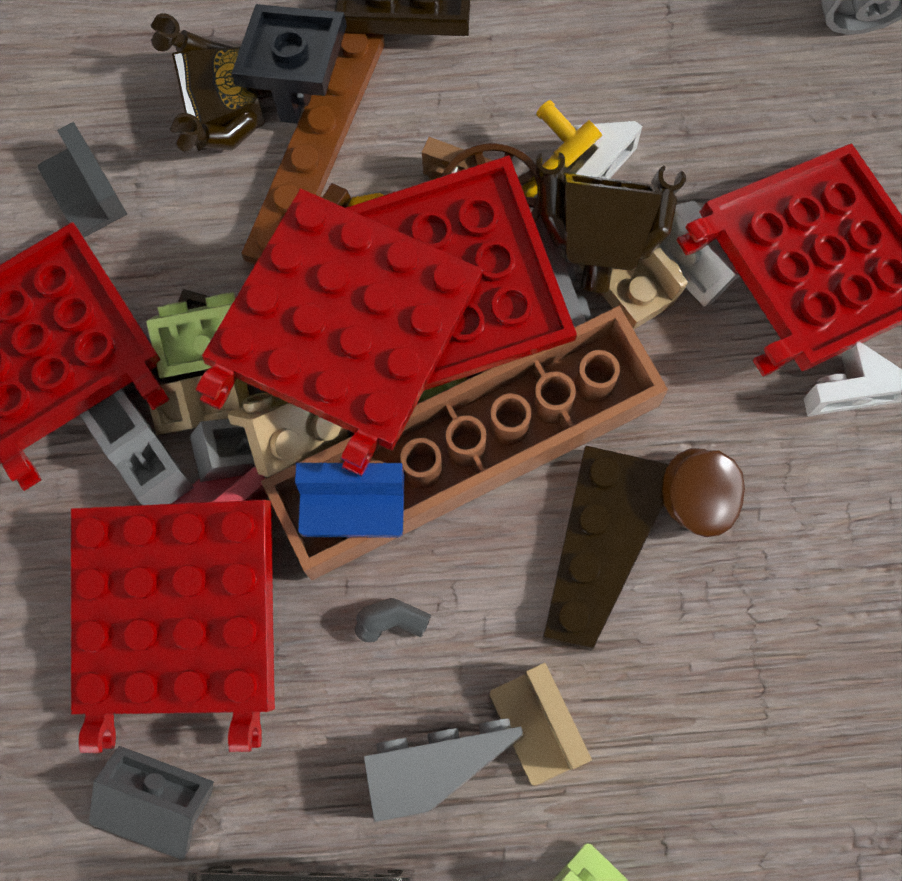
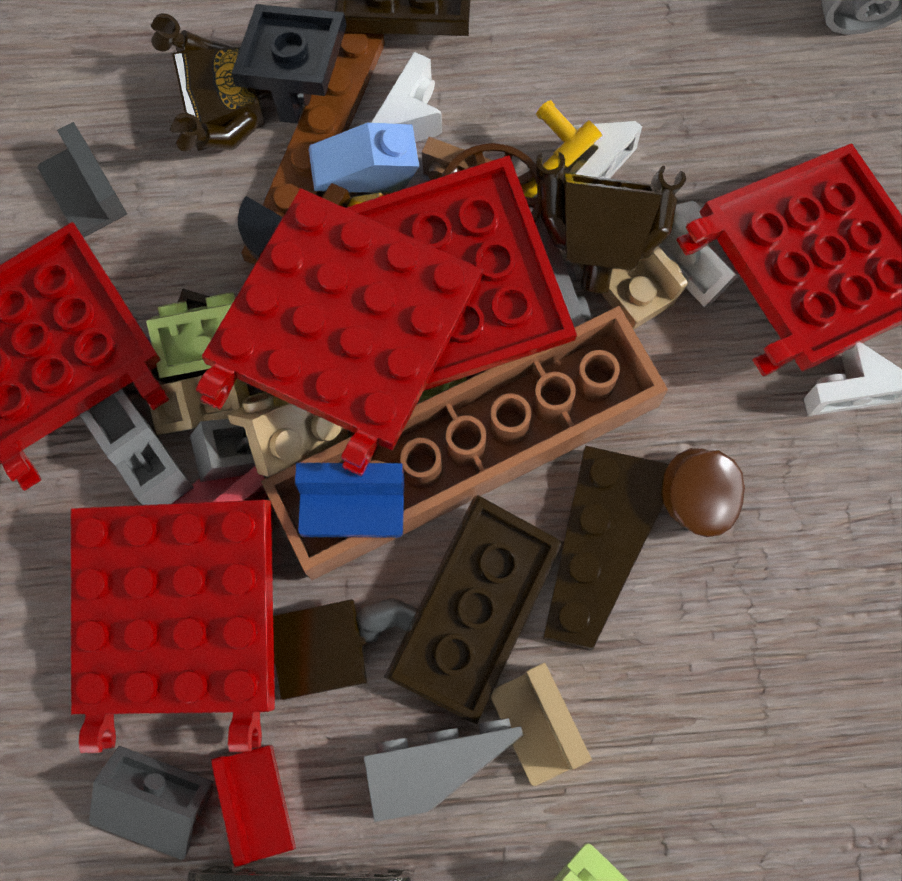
none -> red panel [211,745,296,868]
none -> black tile [238,196,283,260]
none -> dark brown piece [273,599,367,700]
none -> light blue slope [308,123,419,193]
none -> white slope [372,52,442,142]
none -> dark brown tile [384,495,564,725]

